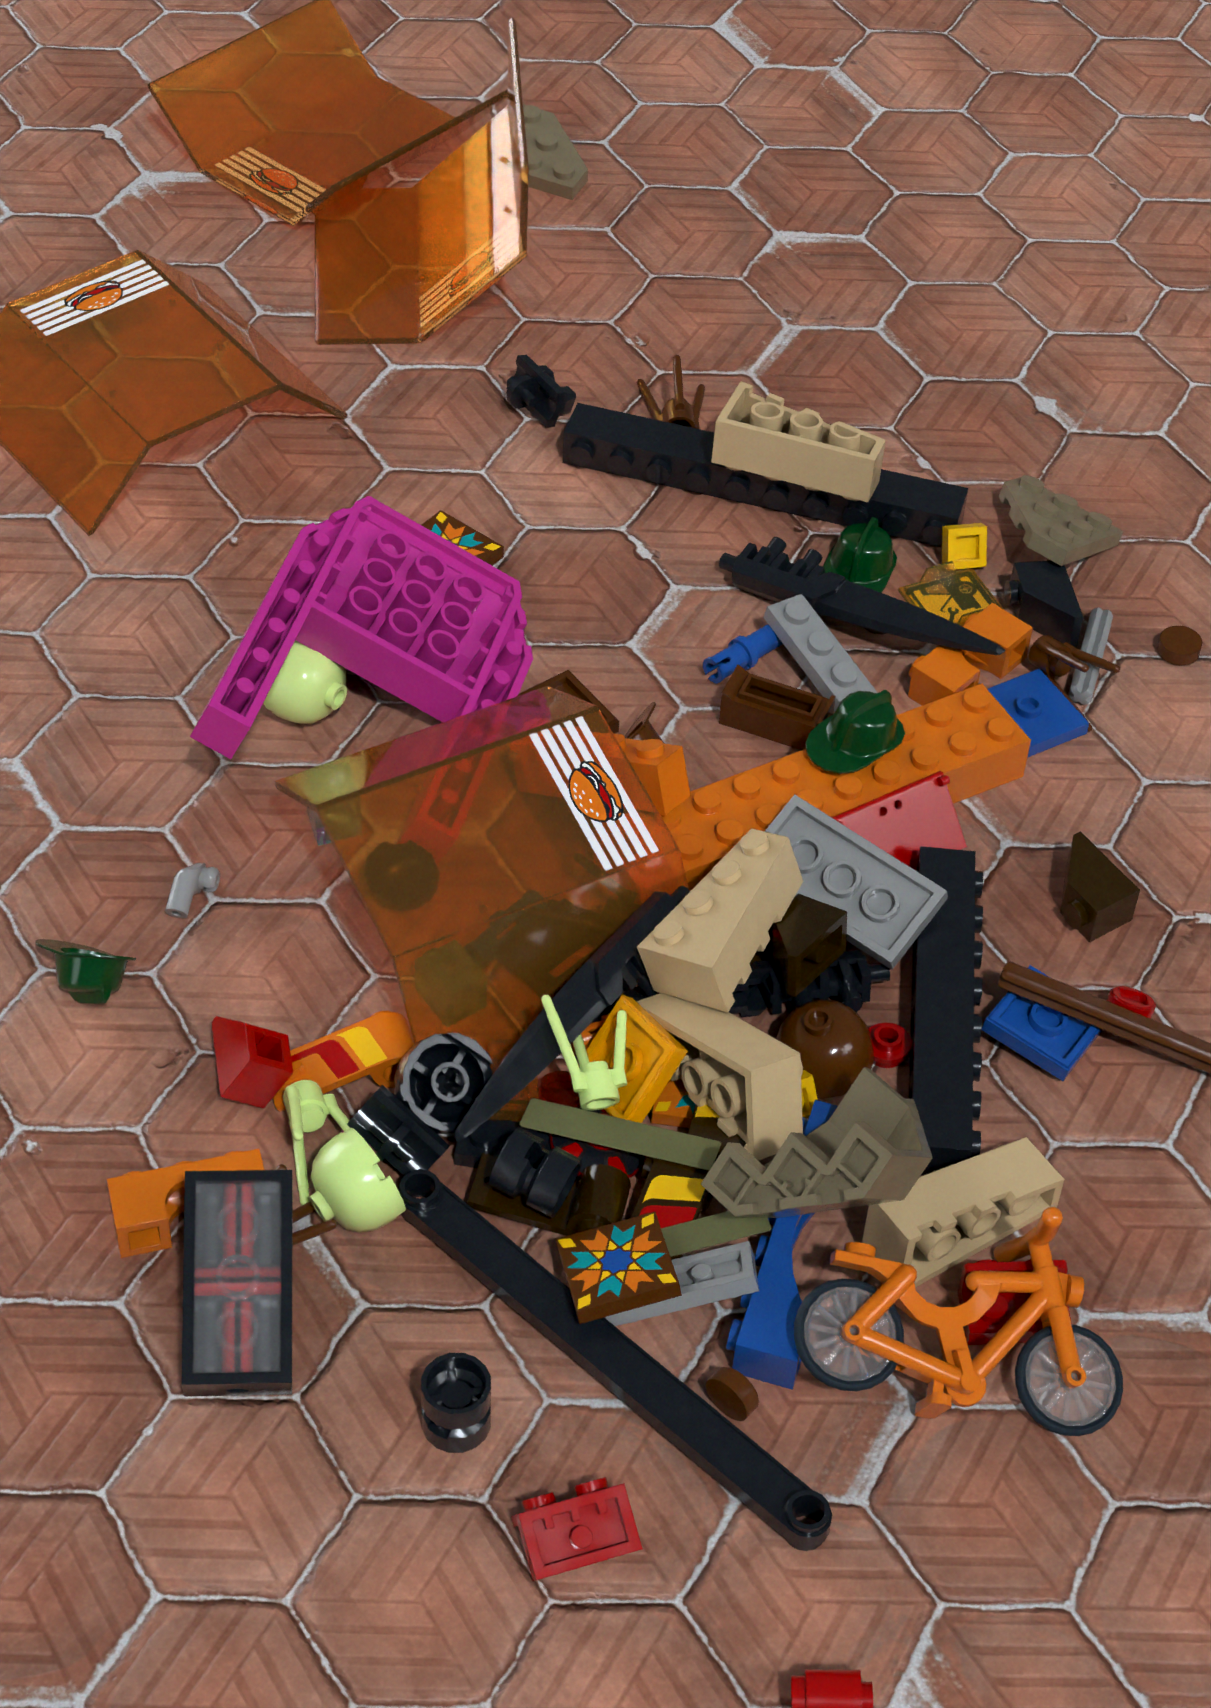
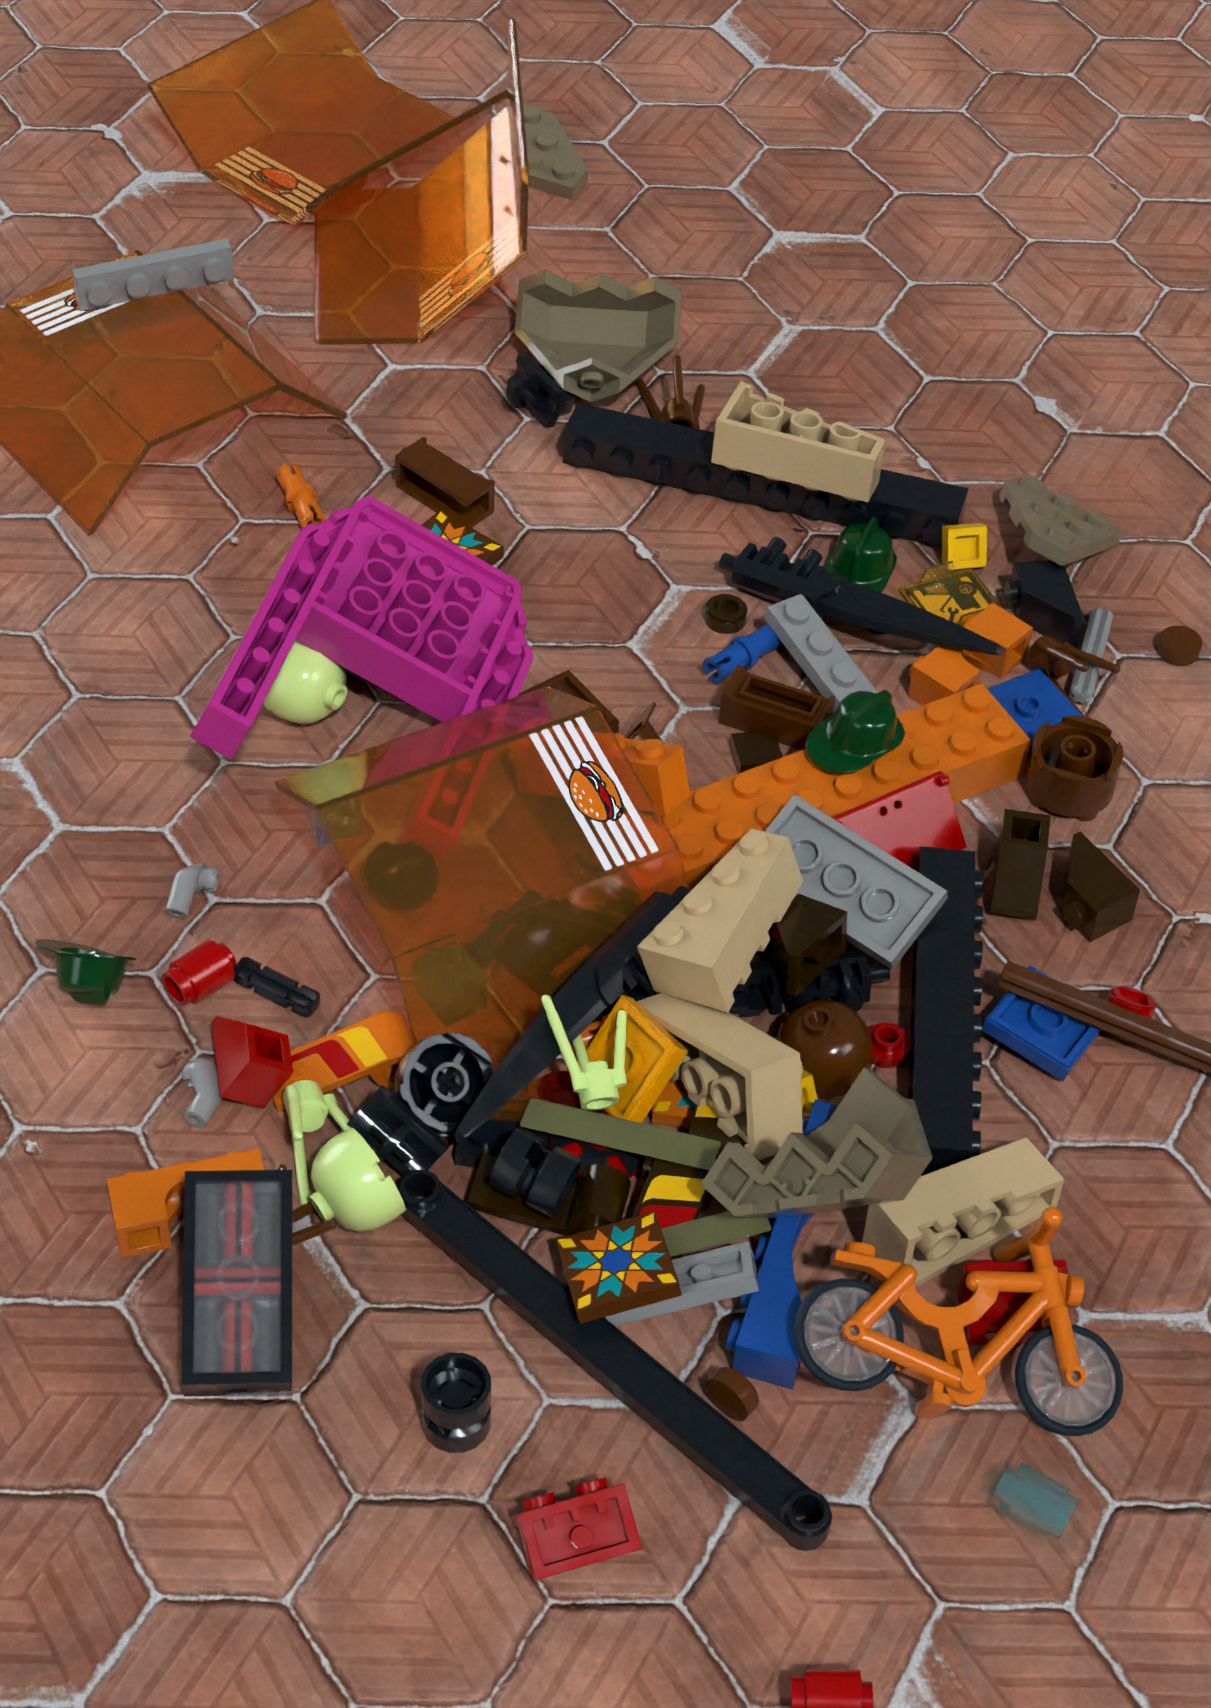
none -> light grey plate [72,238,234,311]
none -> red brick [162,939,237,1006]
none -> light grey arm [182,1057,223,1128]
none -> black axle [234,957,321,1017]
none -> orange pin [276,463,327,528]
none -> reddish brown window [395,437,495,528]
none -> dark tan panel [515,269,682,402]
none -> dark brown tile [704,594,747,634]
none -> dark brown tile [730,729,783,773]
none -> dark brown slope [990,809,1050,920]
none -> clear light blue brick [993,1462,1079,1539]
none -> reddish brown brick [1026,715,1123,821]

